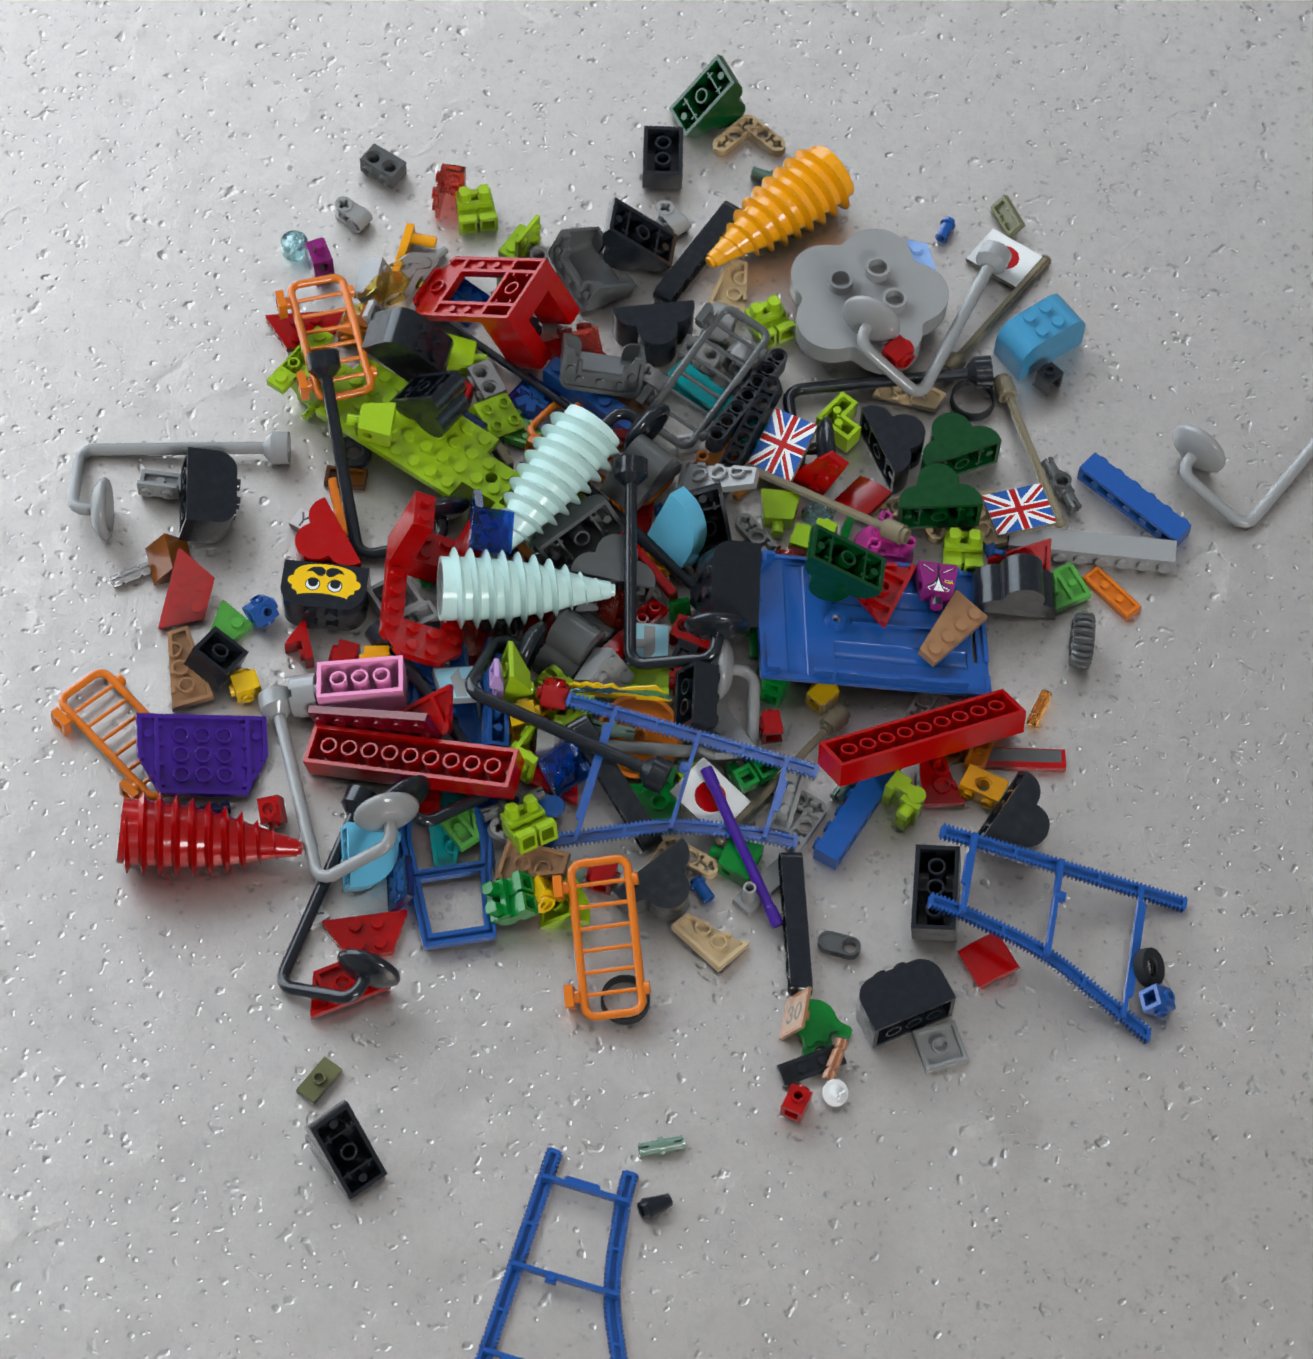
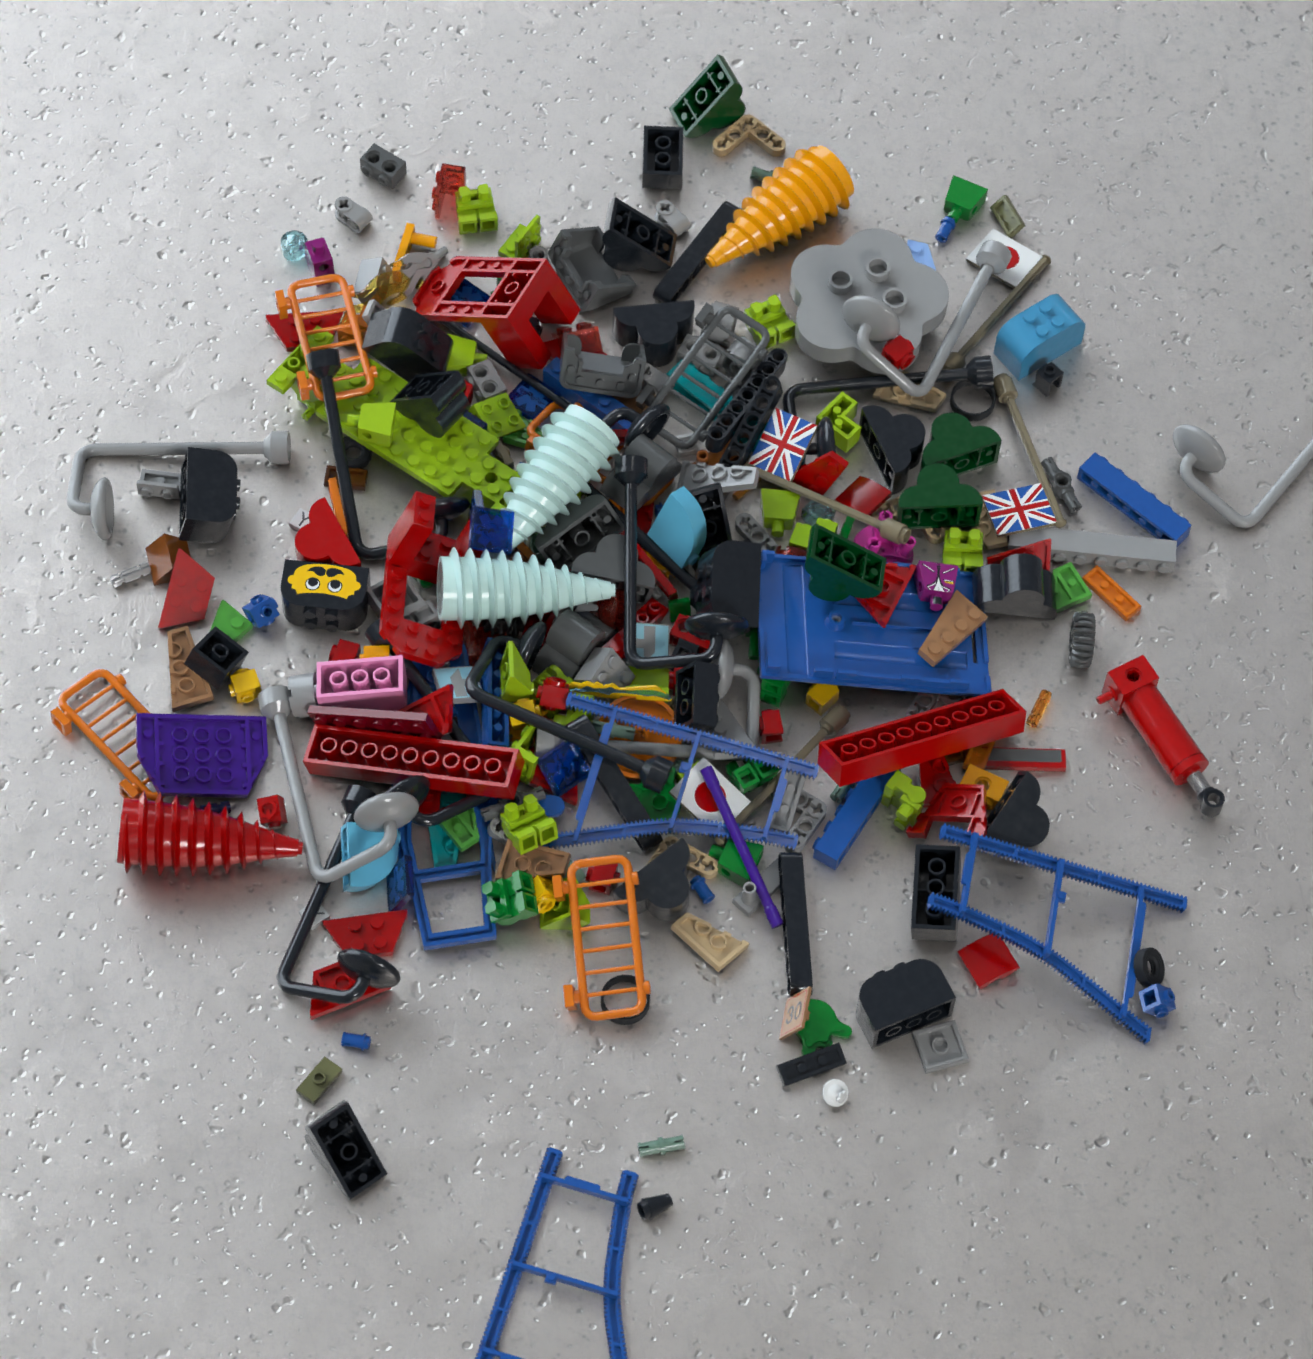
red slope [284,621,315,669] -> none
lavender slope [489,658,504,699] -> none
tan wing [708,259,748,313] -> none
red brick [780,1083,813,1123] -> none
dark grey piece [817,931,861,960] -> none
nougat axle [822,1038,849,1081] -> none
blue hand [983,542,1006,557] -> none
none -> blue pin [341,1032,371,1051]
none -> red wing [906,783,987,839]
none -> green torso [944,175,988,224]
none -> red piece [1096,655,1225,817]

